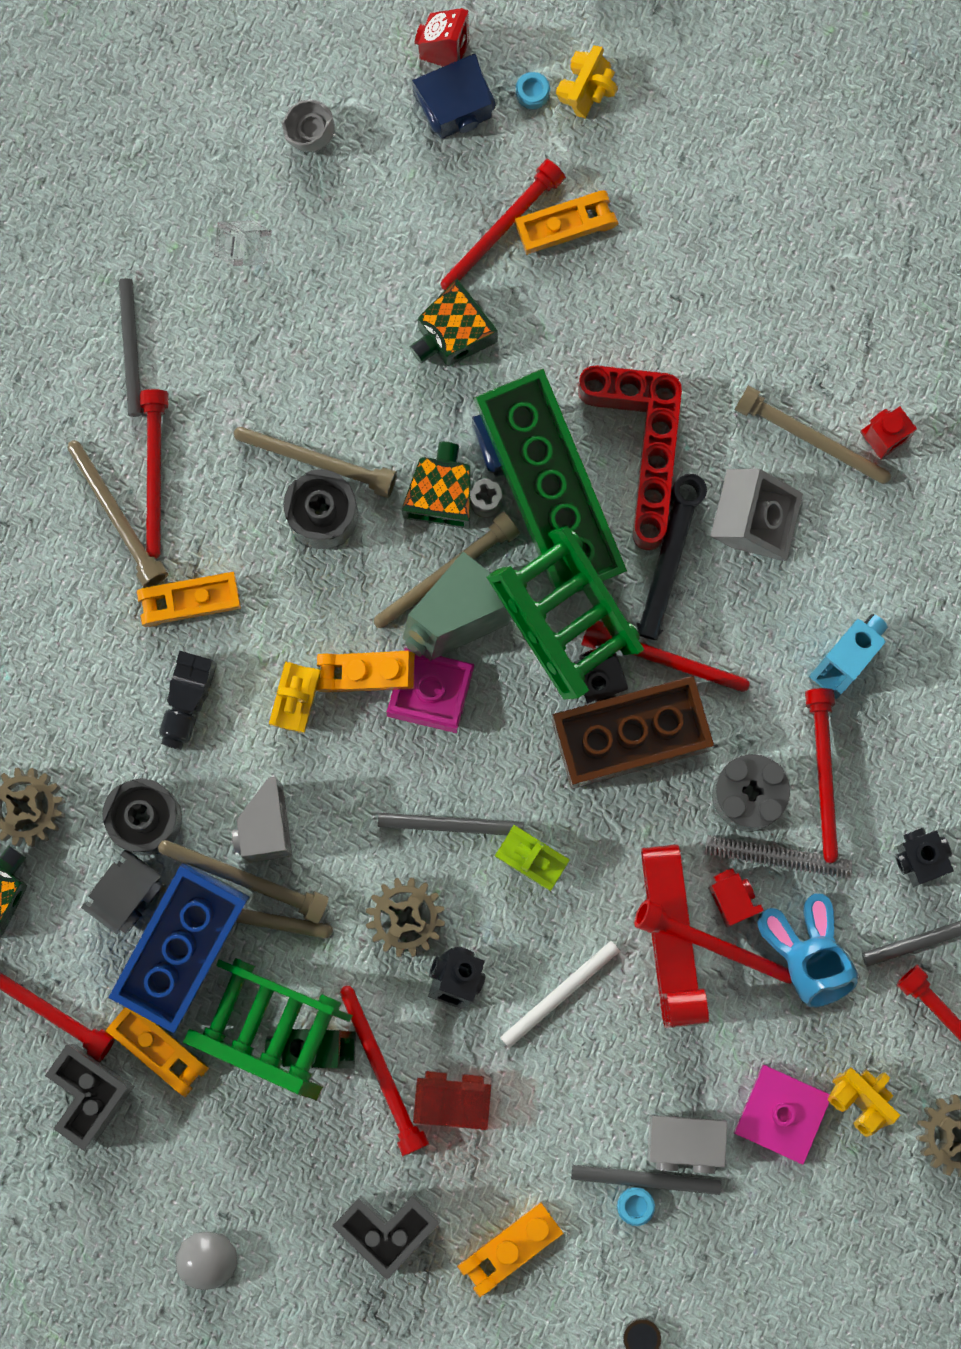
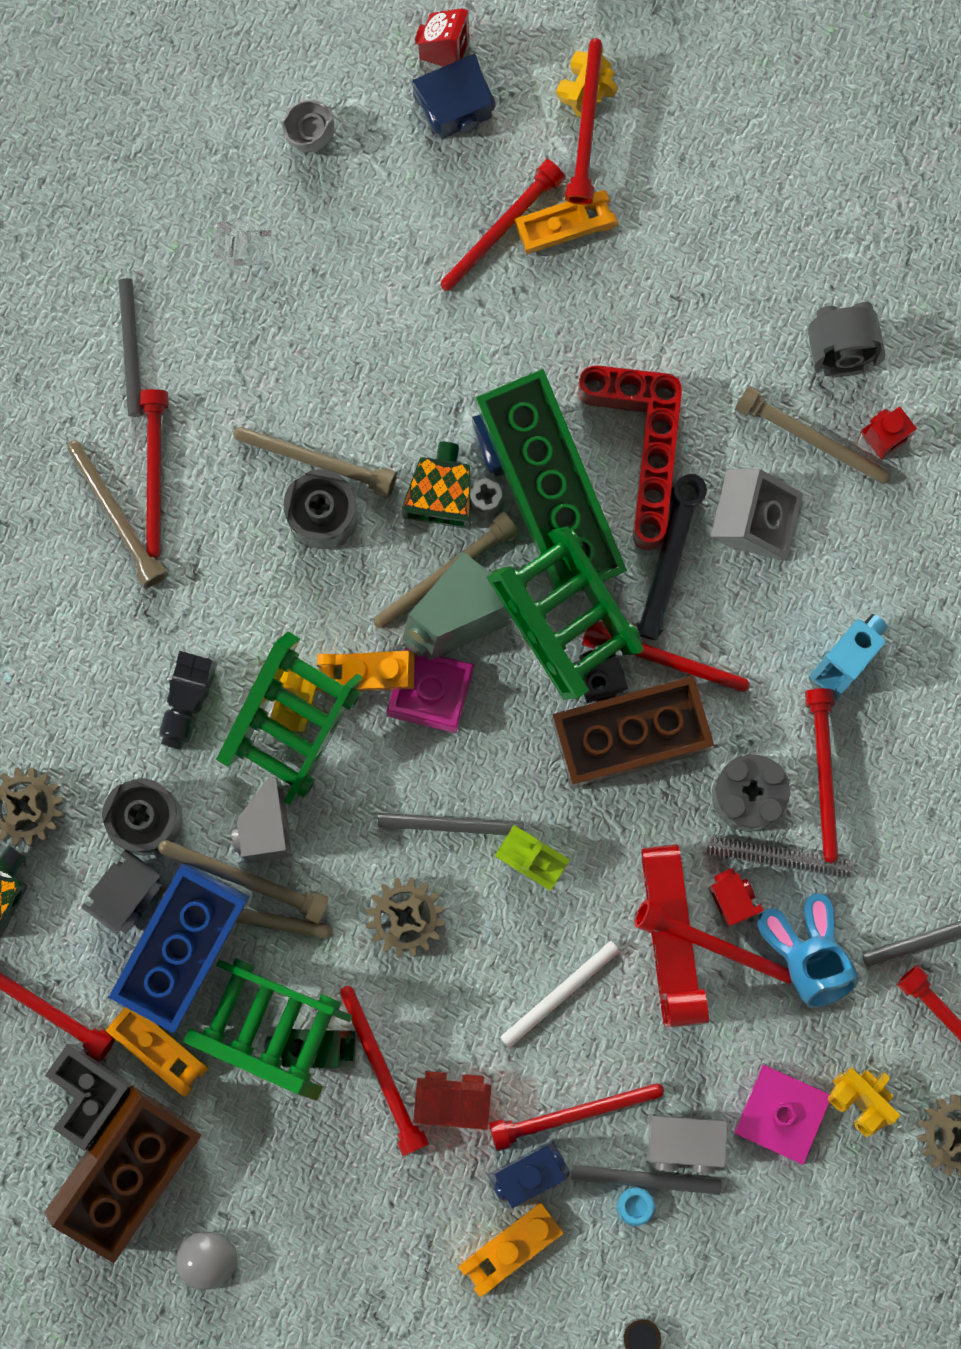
light orange plate [136,572,241,627] -> none
dark grey brick [332,1194,441,1280] -> none
torso [409,279,498,366] -> none
black brick [428,947,485,1009] -> none
medium azure tile [516,72,550,109] -> none
black brick [895,827,954,887] -> none
none -> reddish brown brick [44,1085,202,1263]
none -> green fence [216,631,363,805]
none -> dark blue torso [488,1139,570,1209]
none -> red piece [489,1083,664,1152]
none -> red piece [565,38,603,205]
none -> dark grey brick [807,302,885,377]

